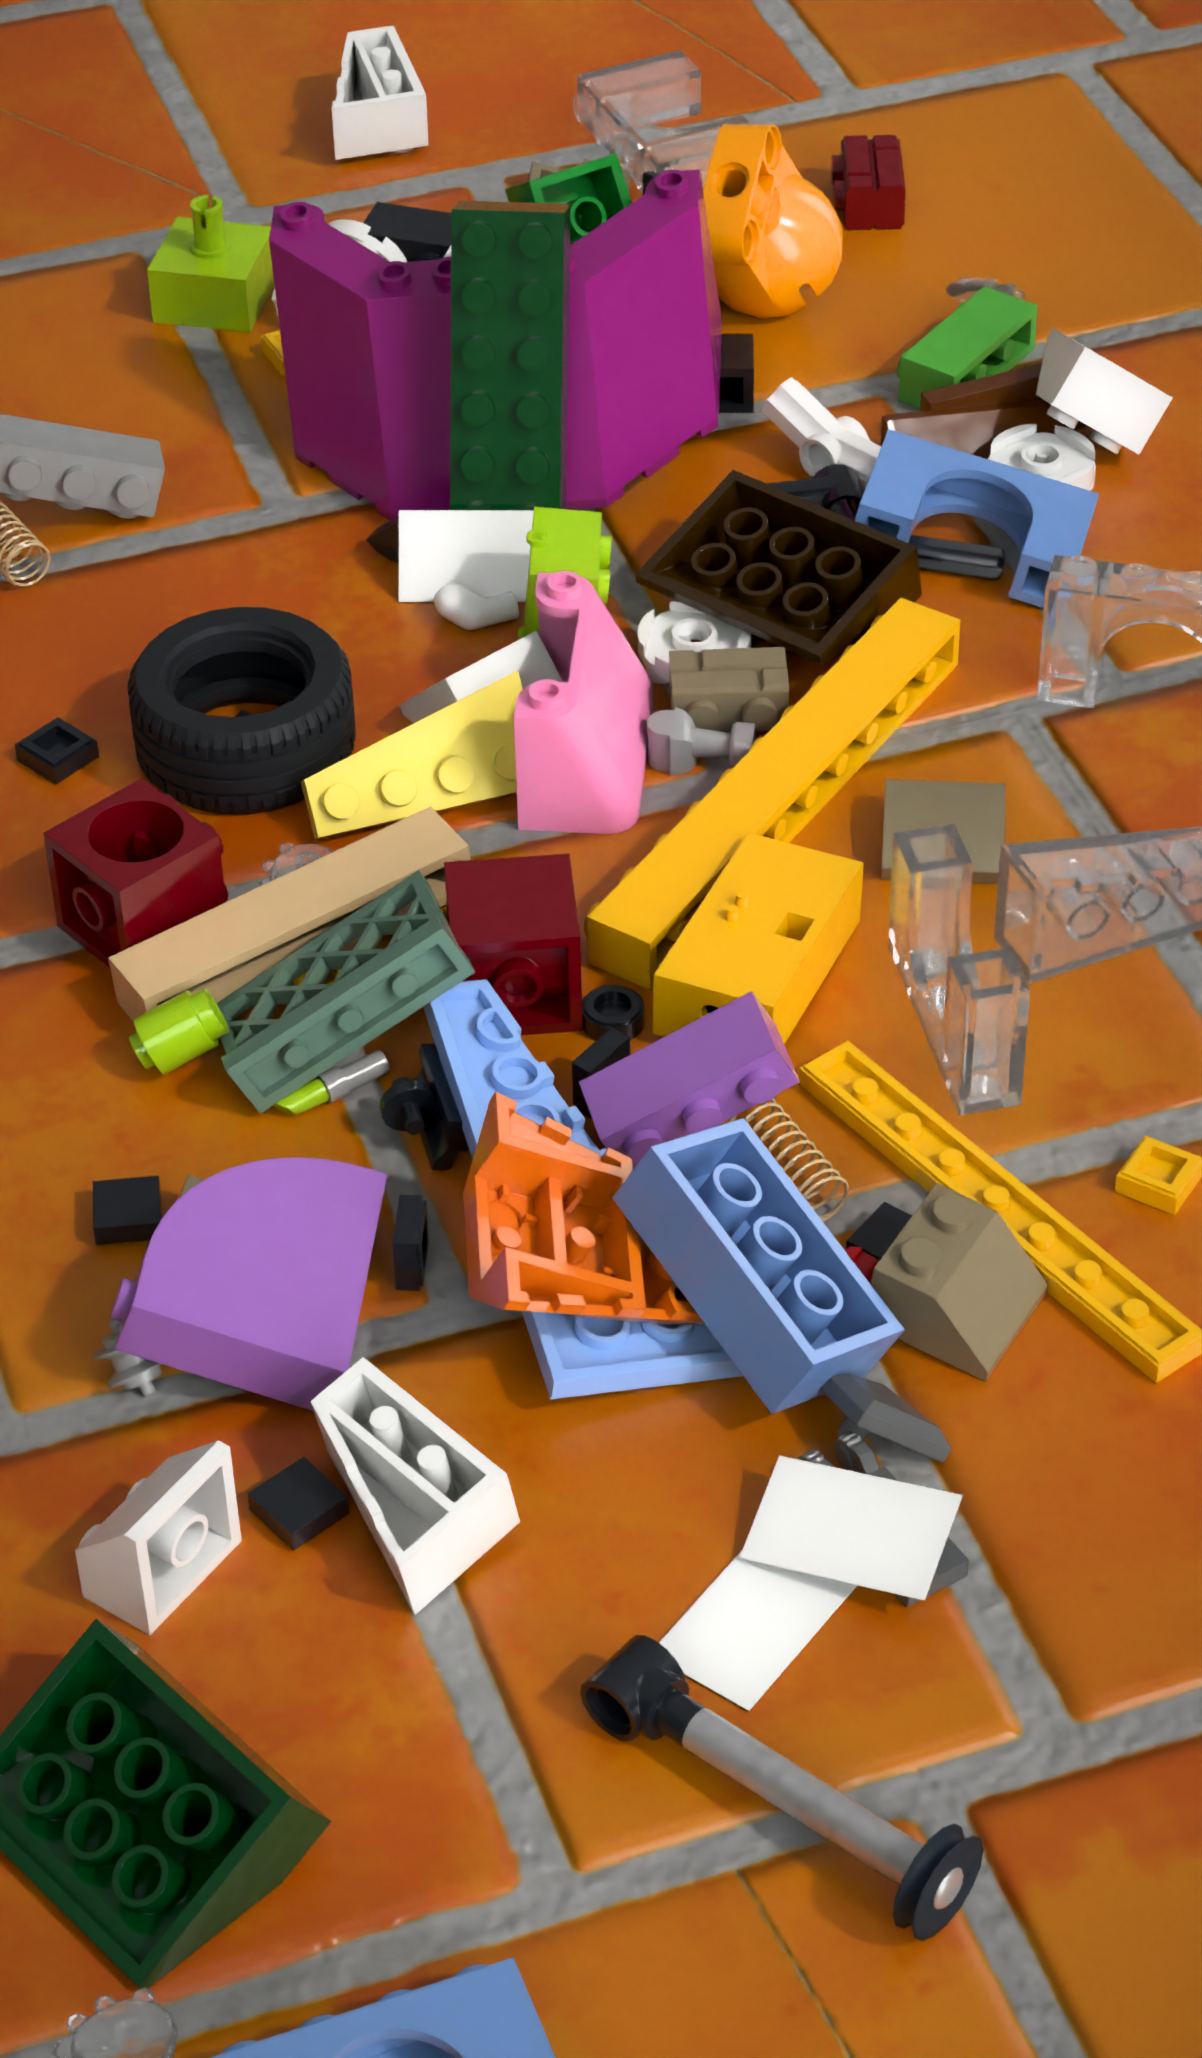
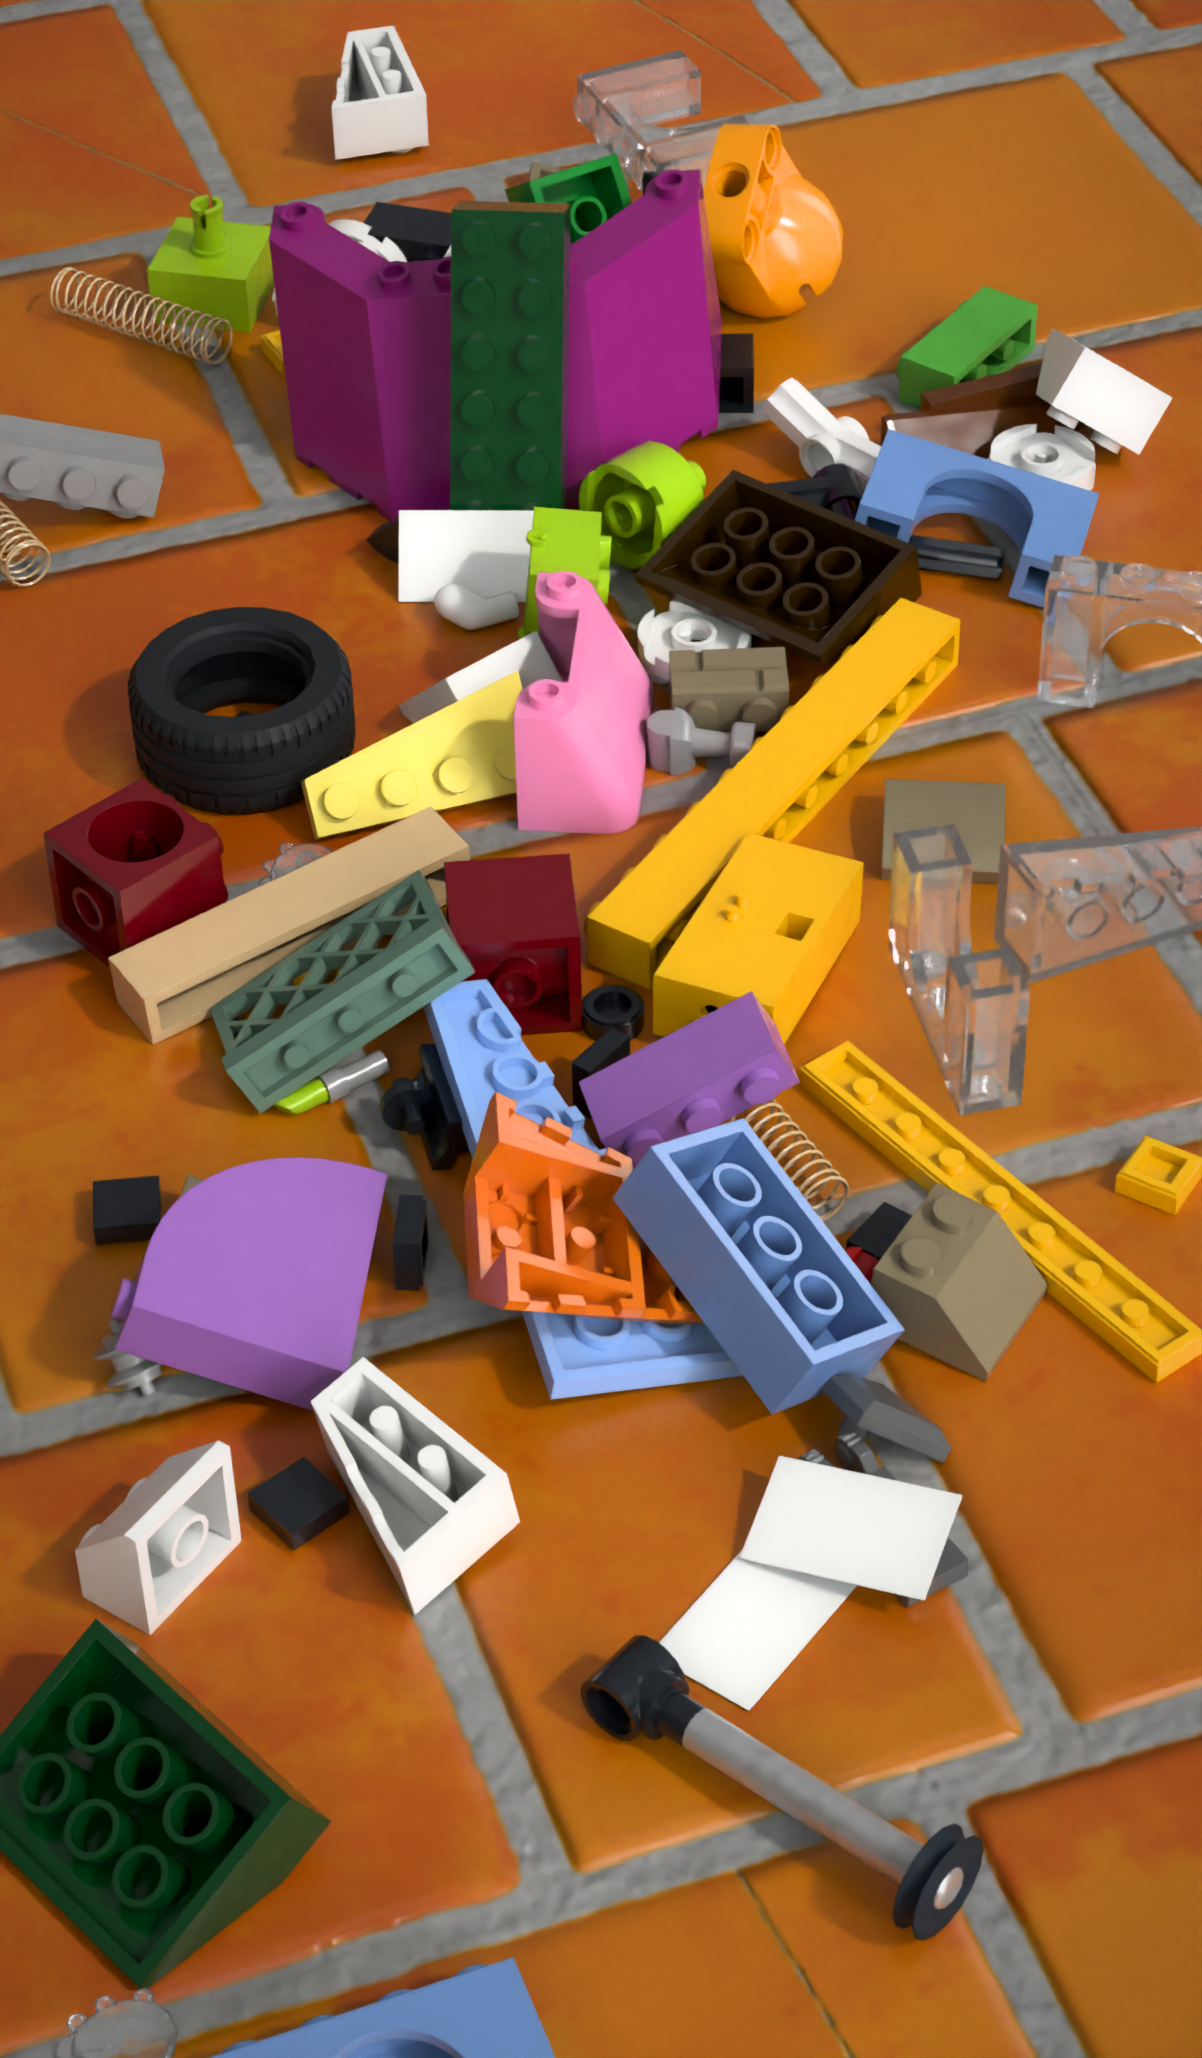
black tile [15,717,99,784] -> none
lime brick [129,988,229,1075] -> none
dark red brick [831,135,906,230] -> none
clear piece [946,277,1026,305] -> none
none -> tan piece [50,267,233,366]
none -> lime brick [579,440,706,569]

